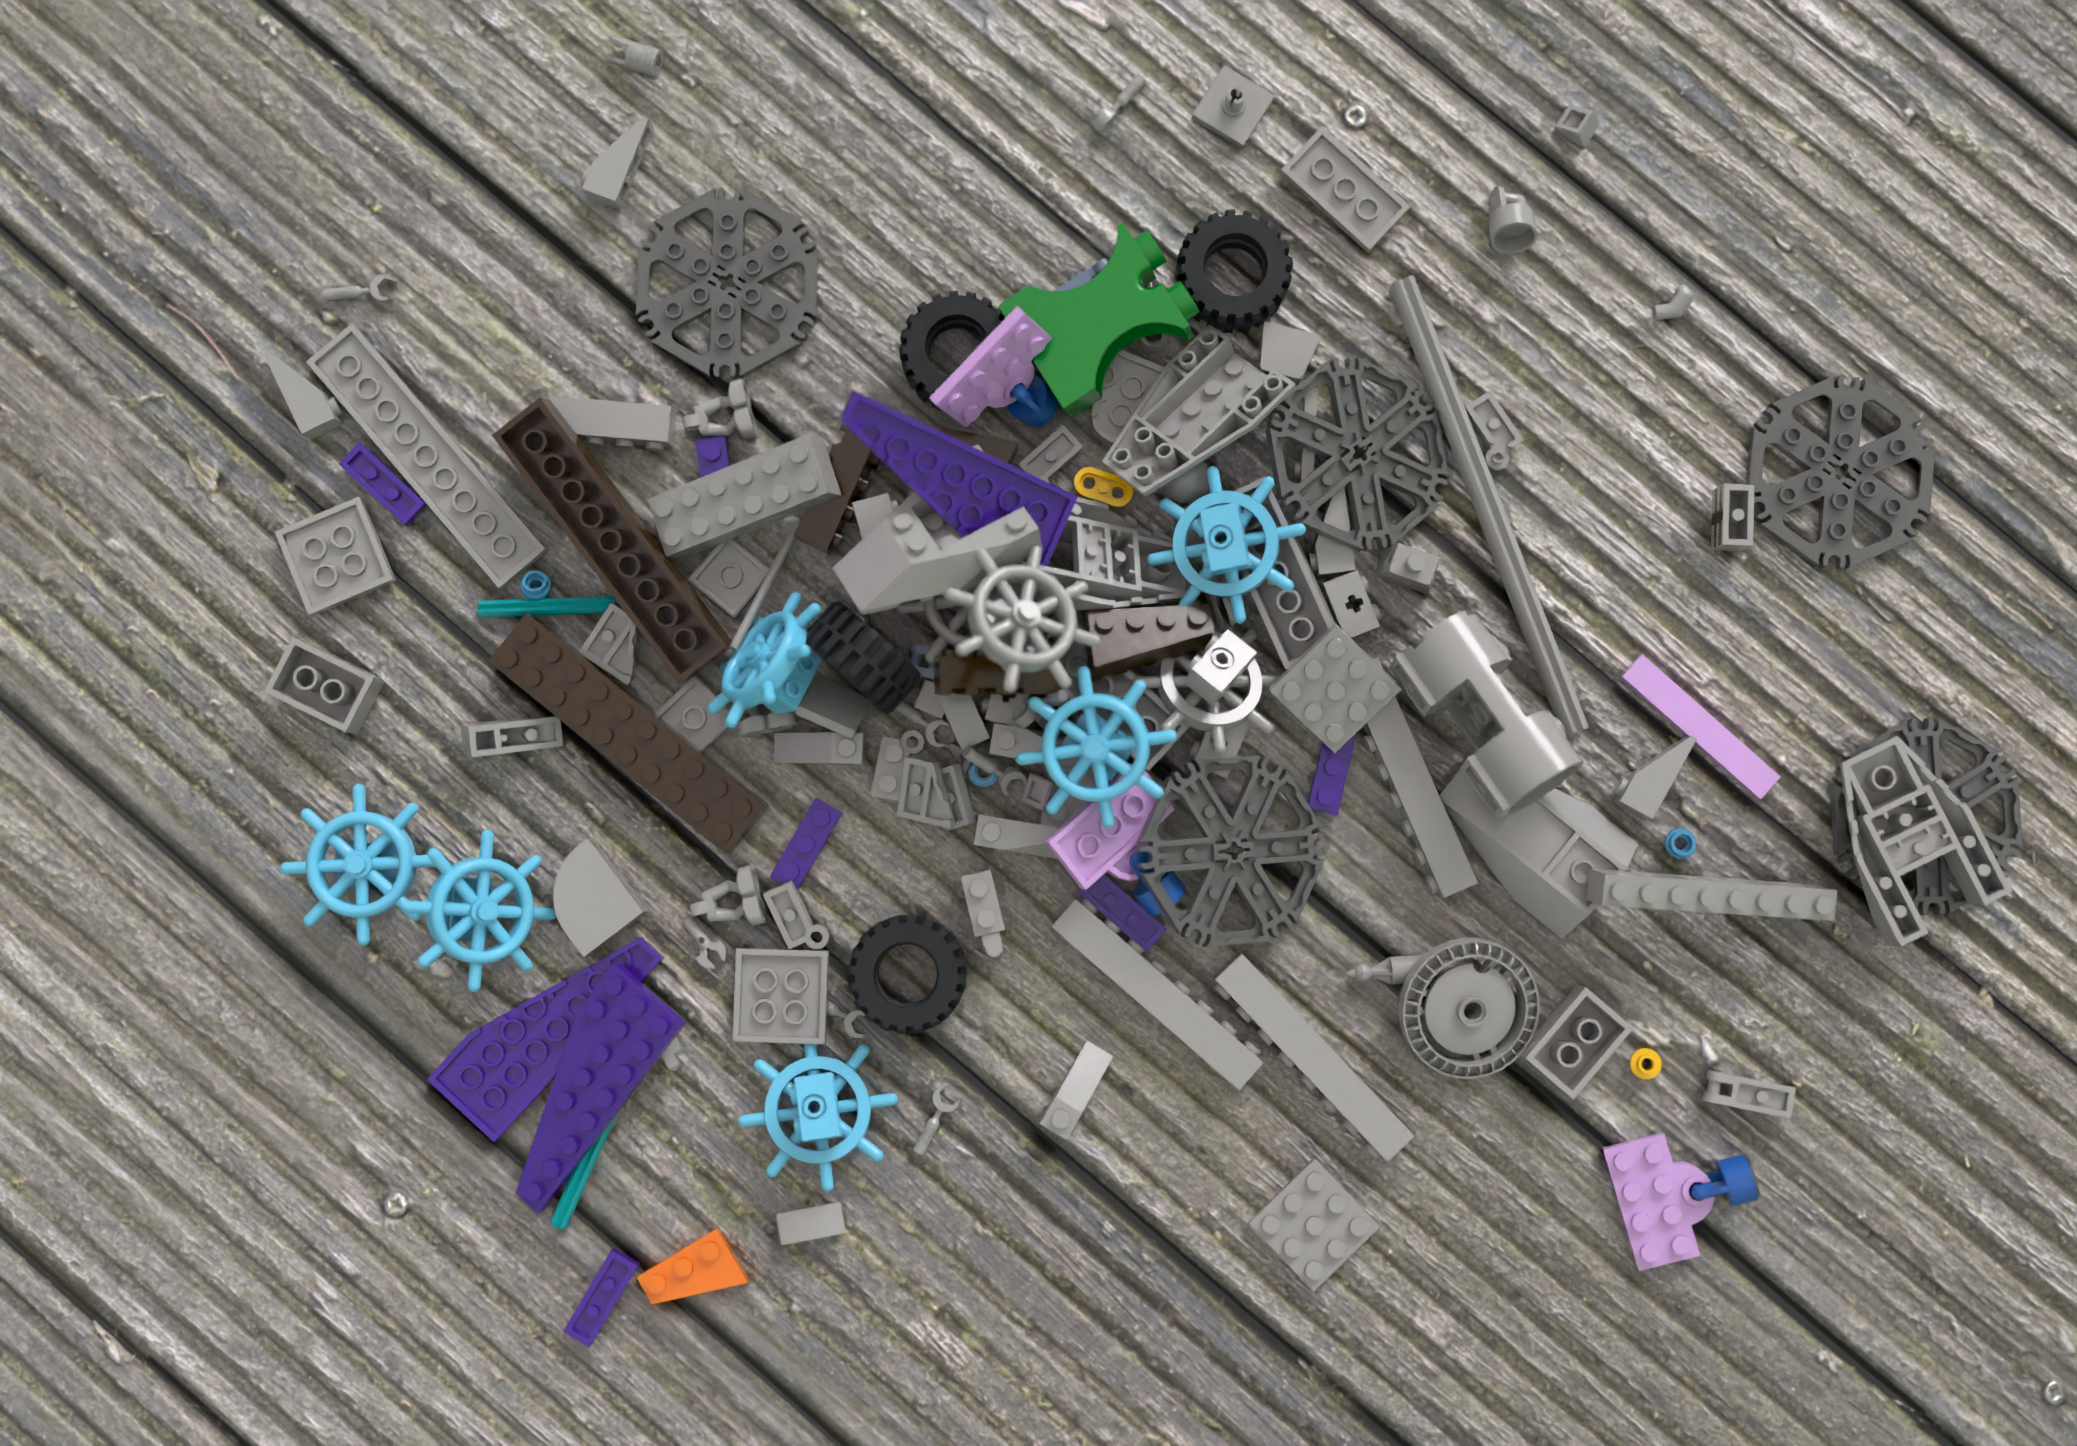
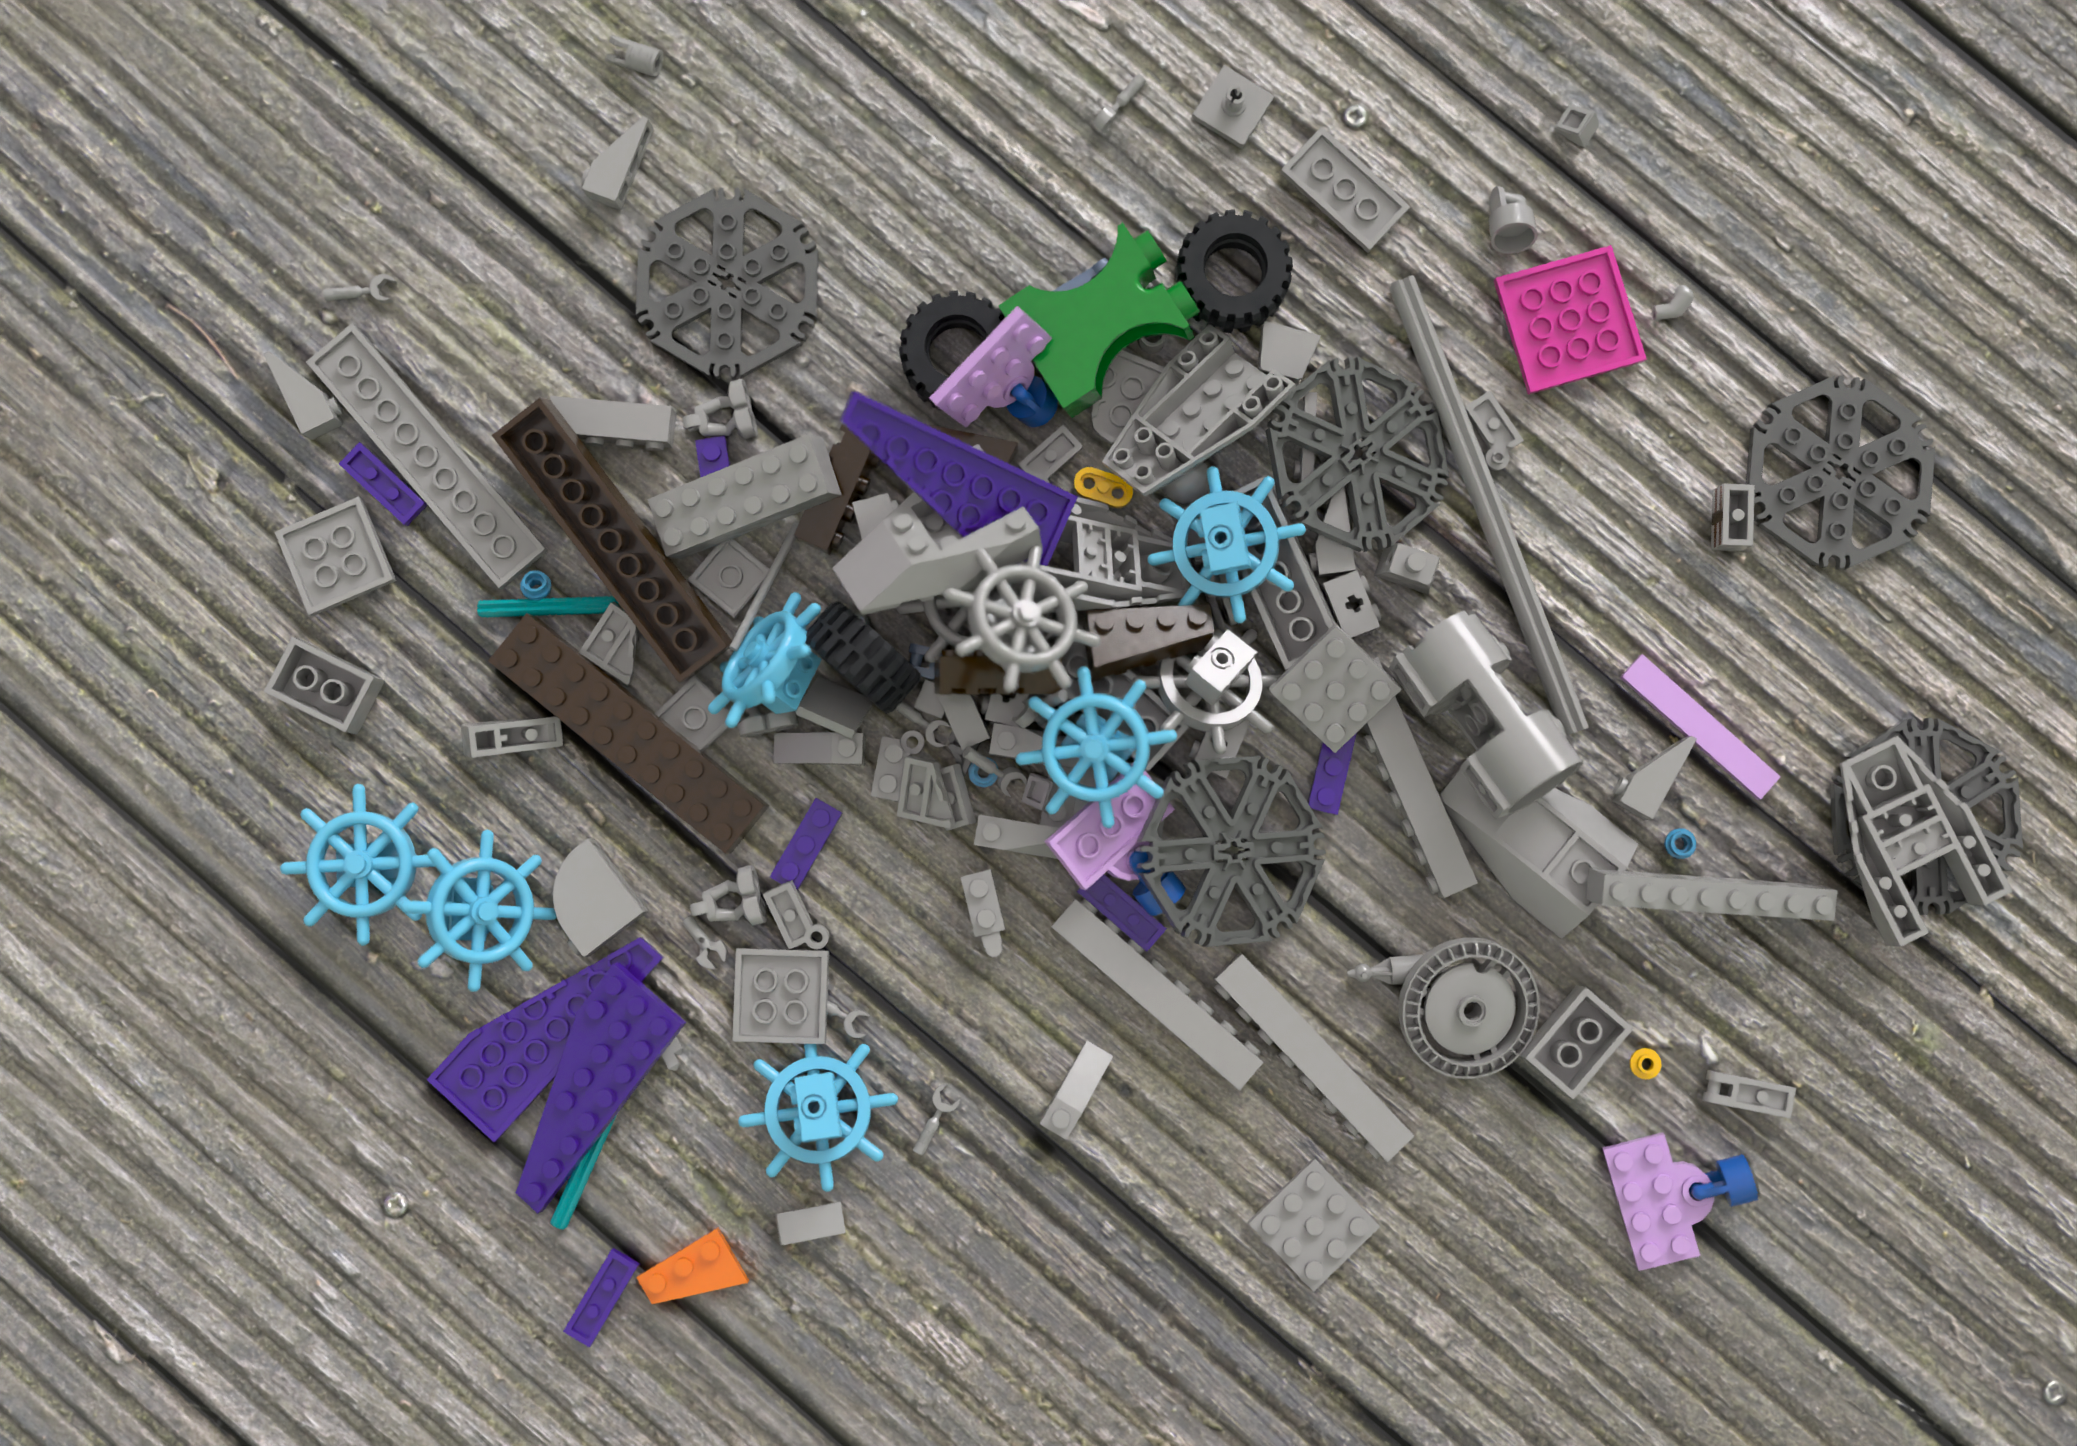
black tyre [847,914,967,1035] -> none
none -> dark pink plate [1494,245,1647,395]

